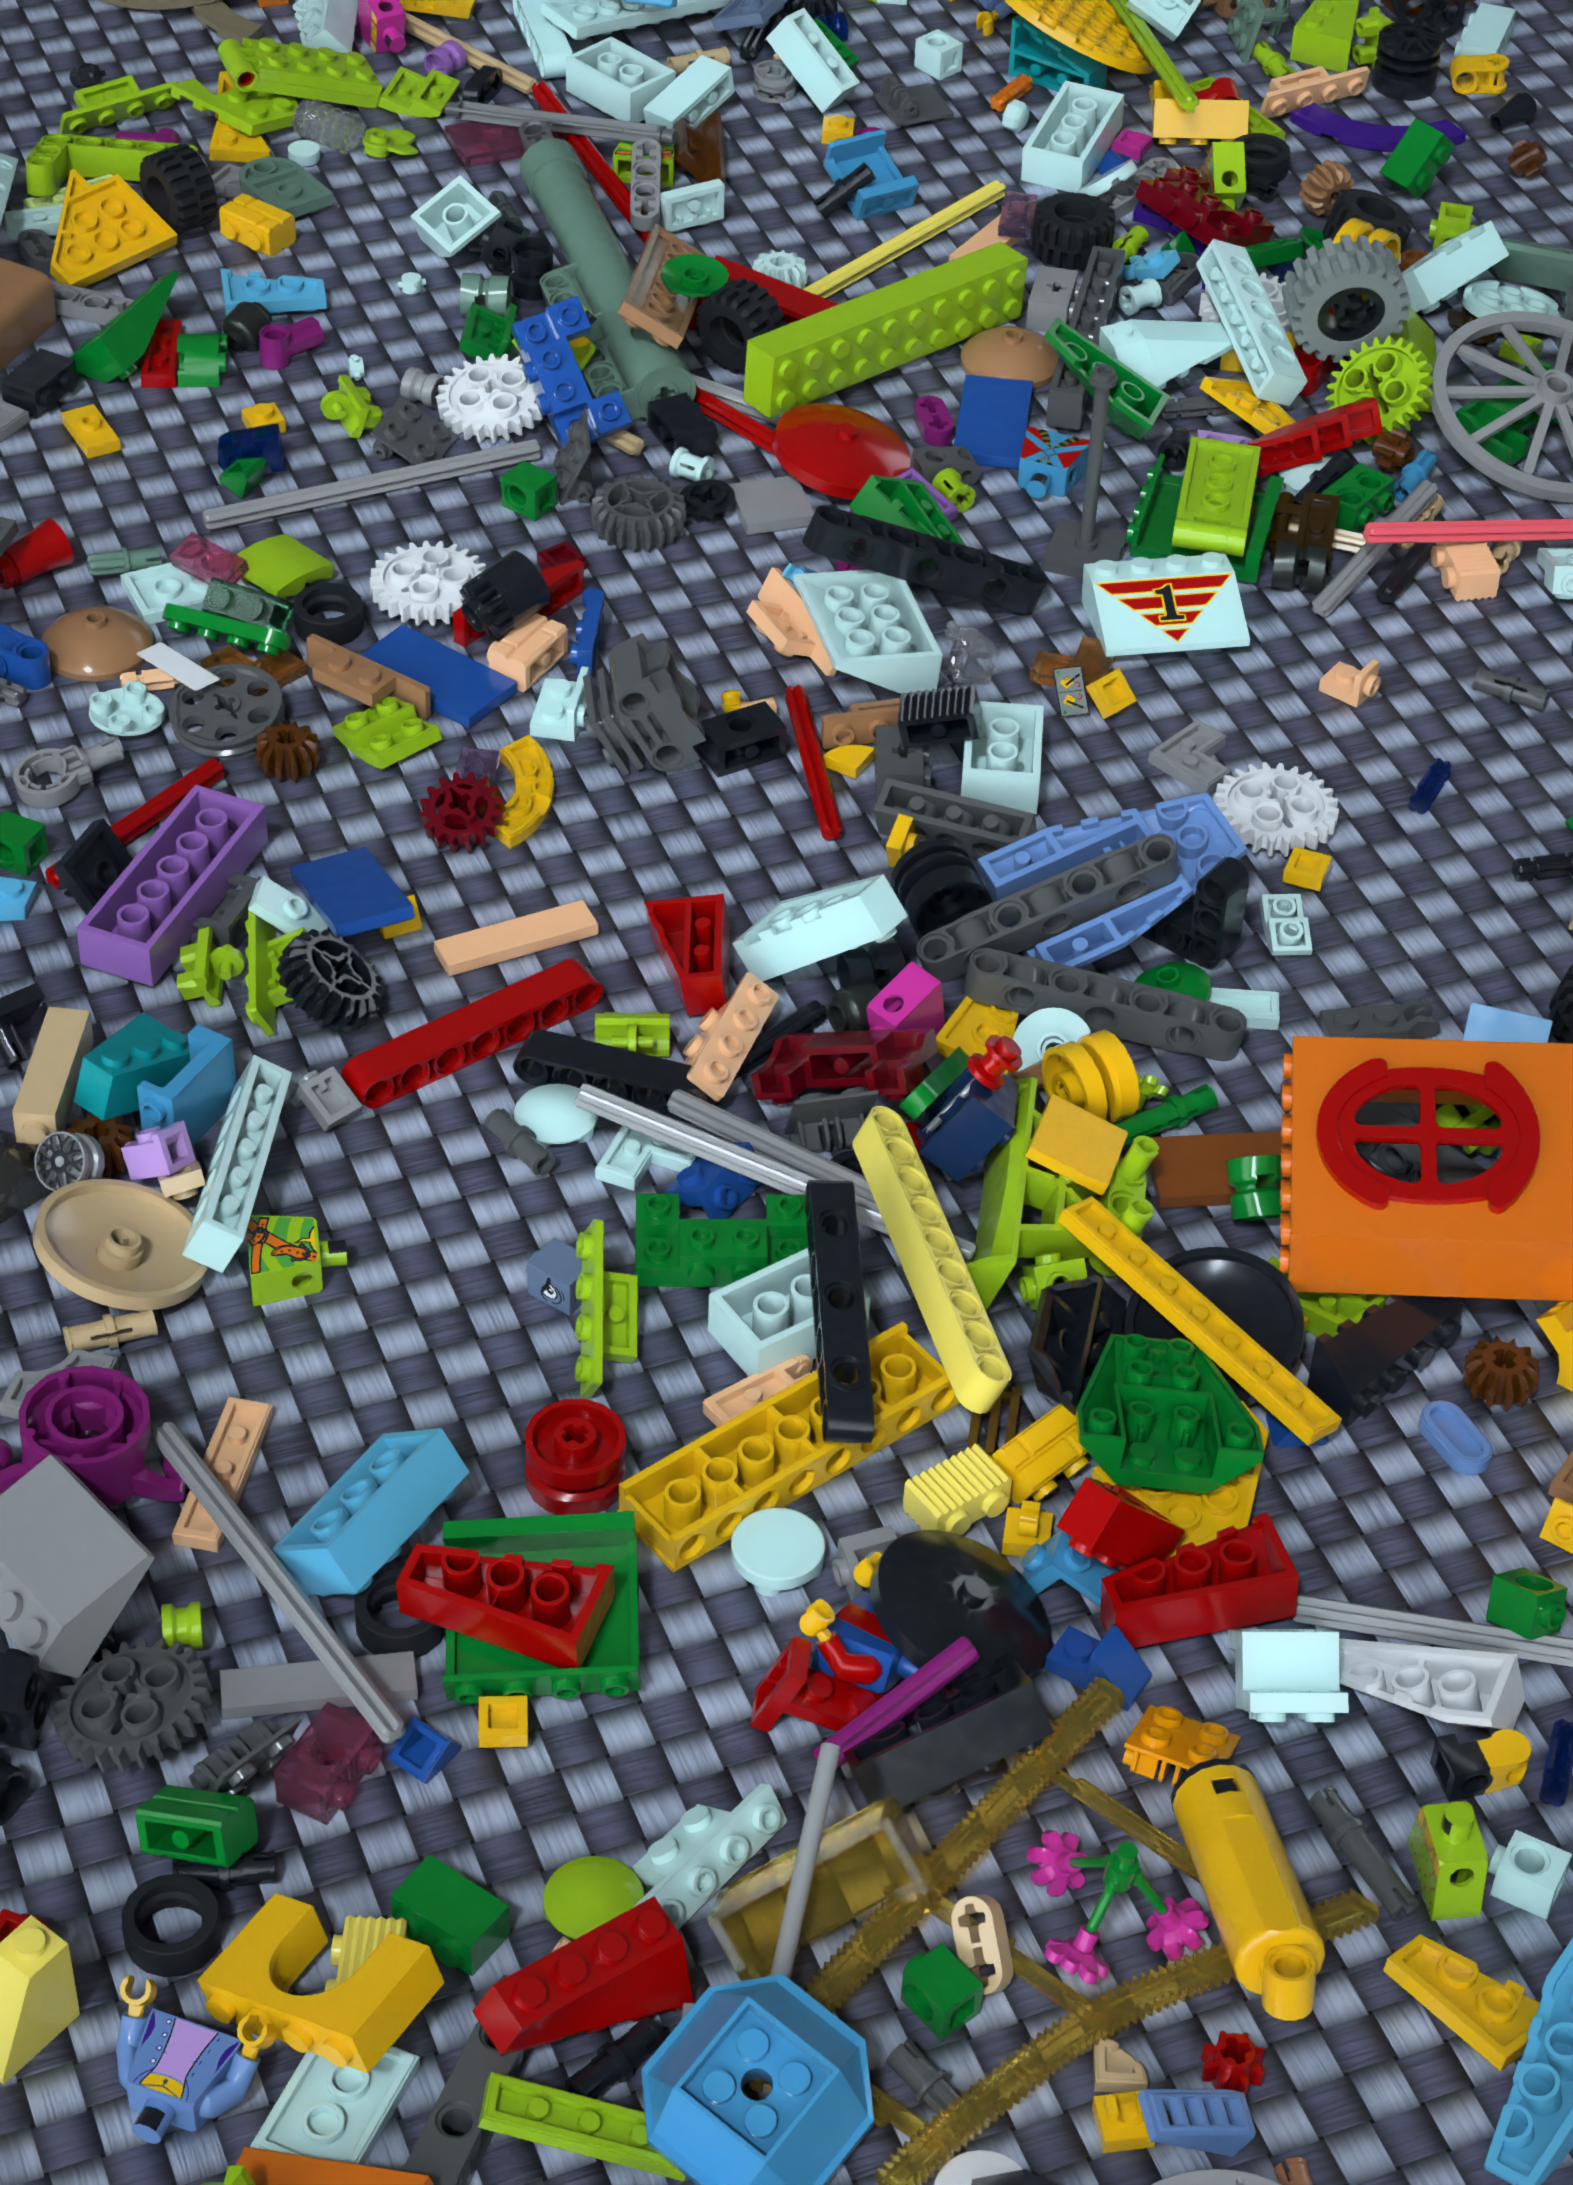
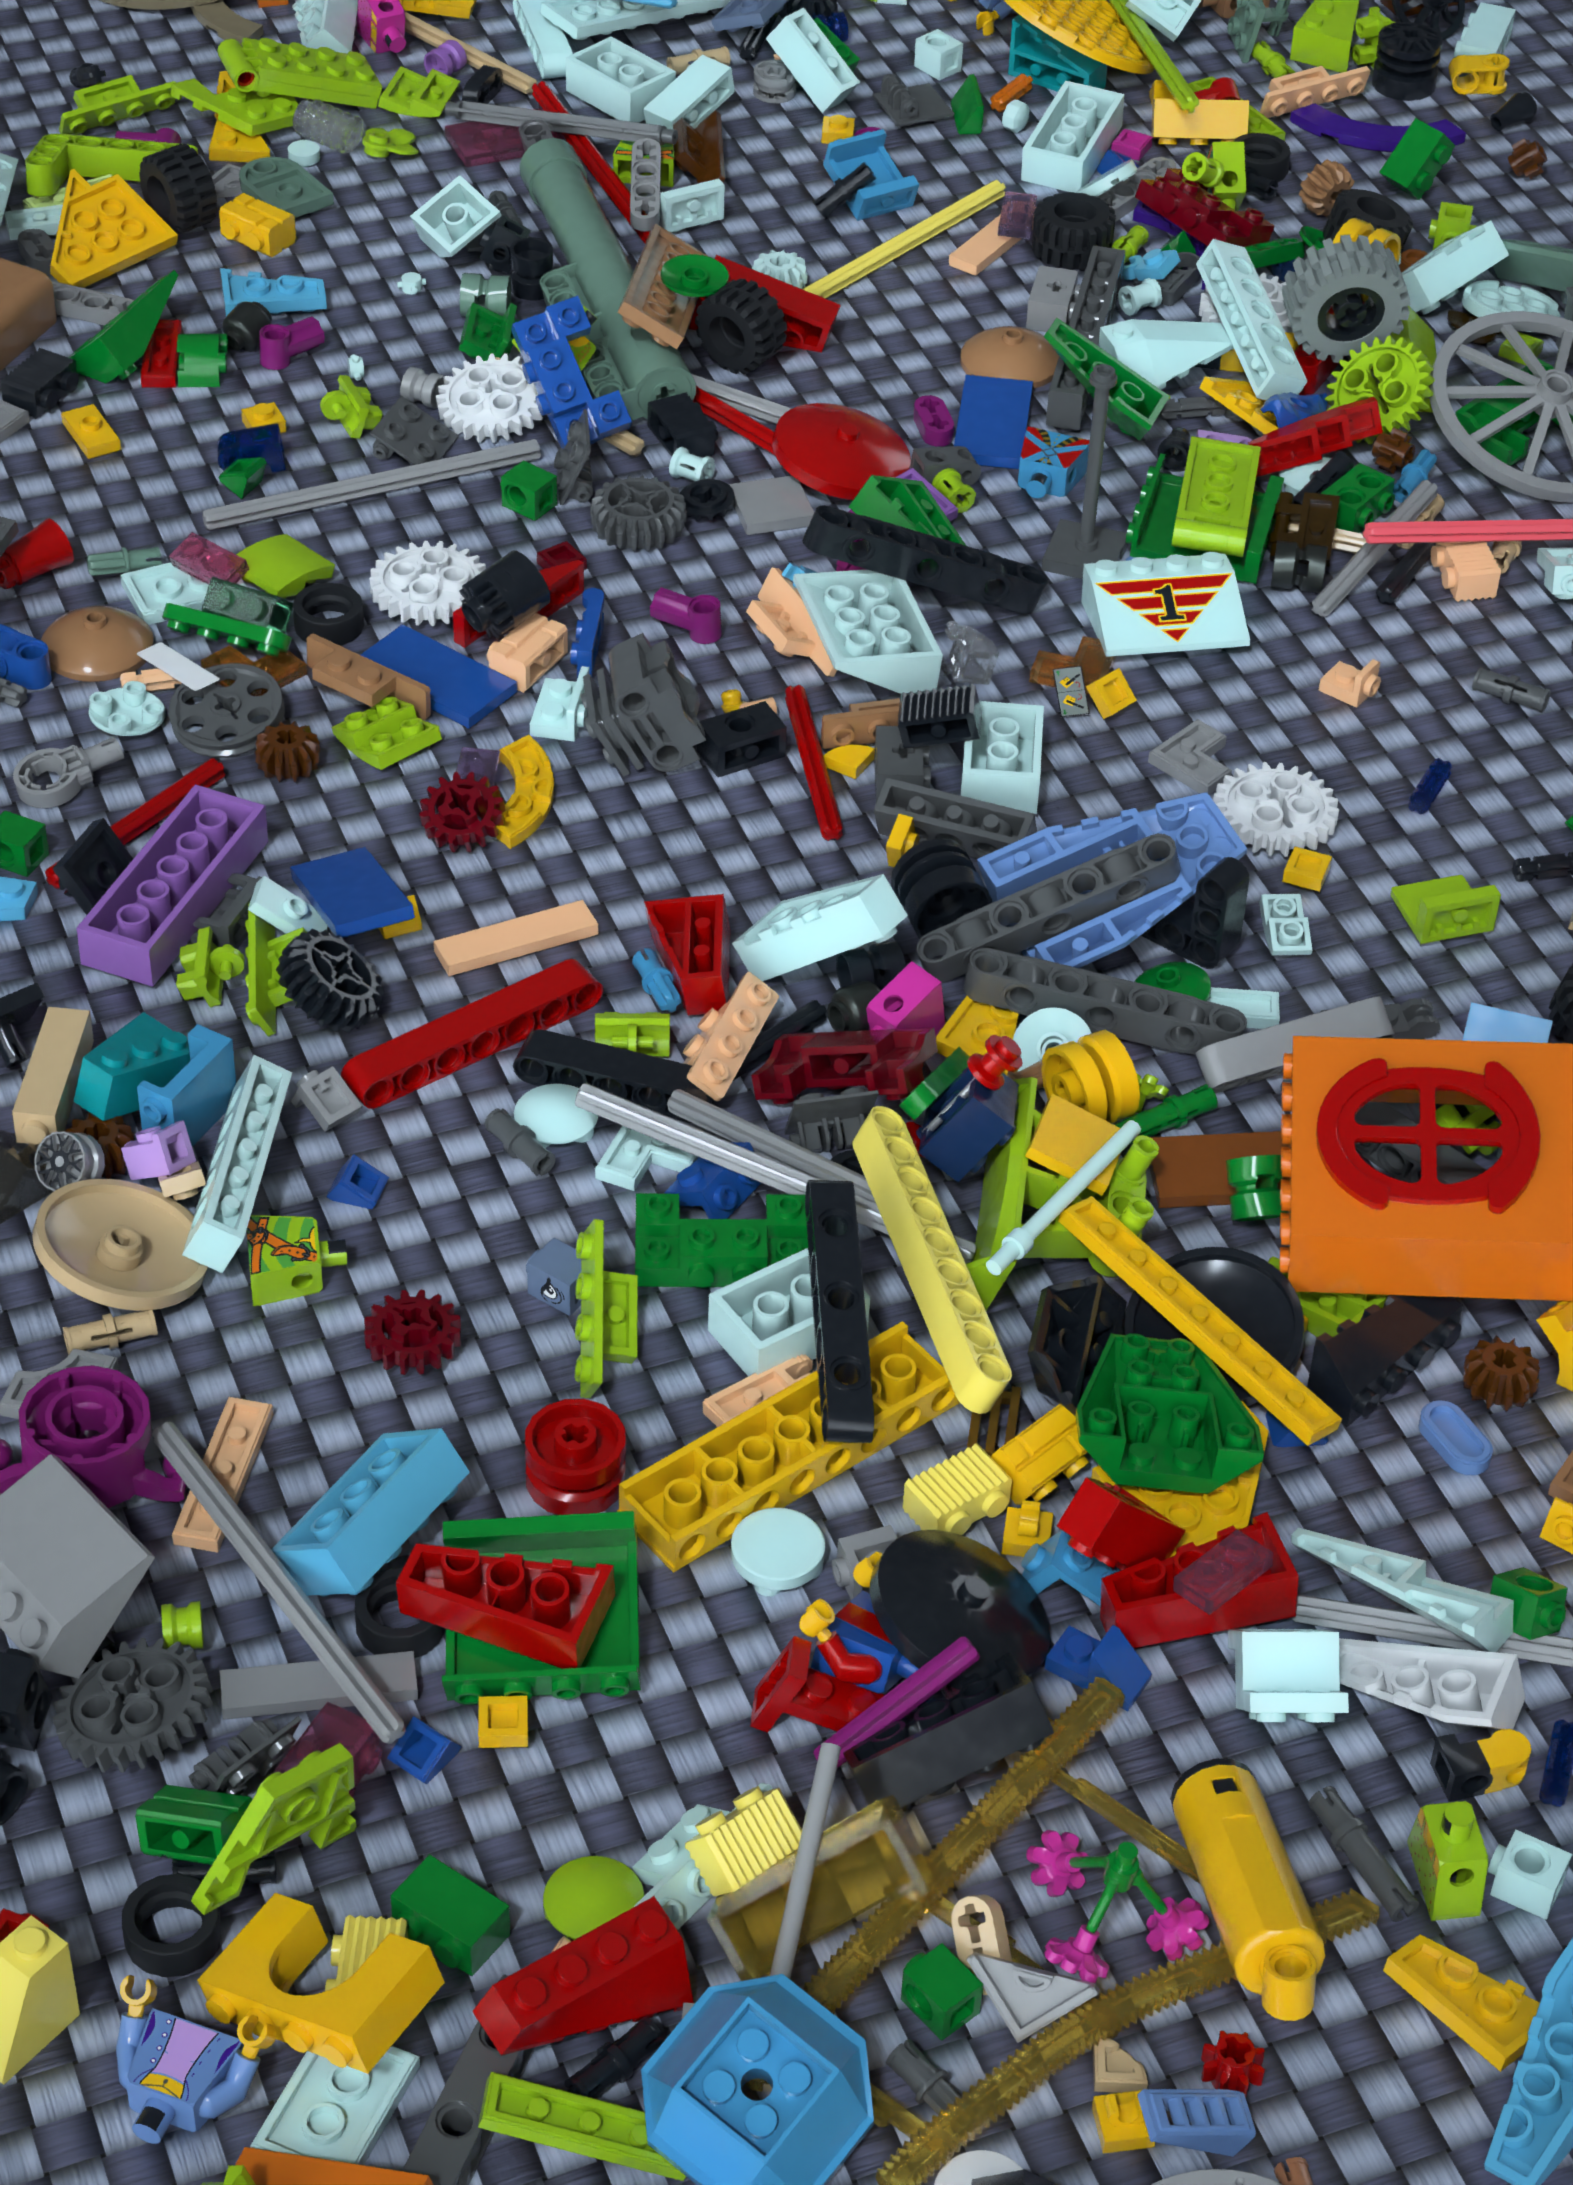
lime brick [743,241,1028,418] -> none
lime brick [1019,1252,1088,1310] -> none
light orange hinge [1122,1704,1241,1787] -> none
none -> lime wing [191,1743,356,1915]
none -> blue slope [326,1154,389,1210]
none -> dark red gear [364,1290,461,1375]
none -> dark azure axle [632,948,682,1013]
none -> magenta piece [650,587,722,644]
none -> light yellow brick [685,1786,802,1897]
none -> green slope [951,74,984,134]
none -> light grey tile [966,1952,1101,2043]
none -> light aqua bar [986,1120,1141,1275]
none -> clear pink plate [1173,1529,1273,1615]
none -> lime bush [1182,152,1224,188]
none -> light grey beam [1195,997,1396,1093]
none -> blue piece [1260,392,1328,428]
none -> light aqua wedge [1291,1528,1514,1652]
none -> lime bracket [1390,875,1501,944]

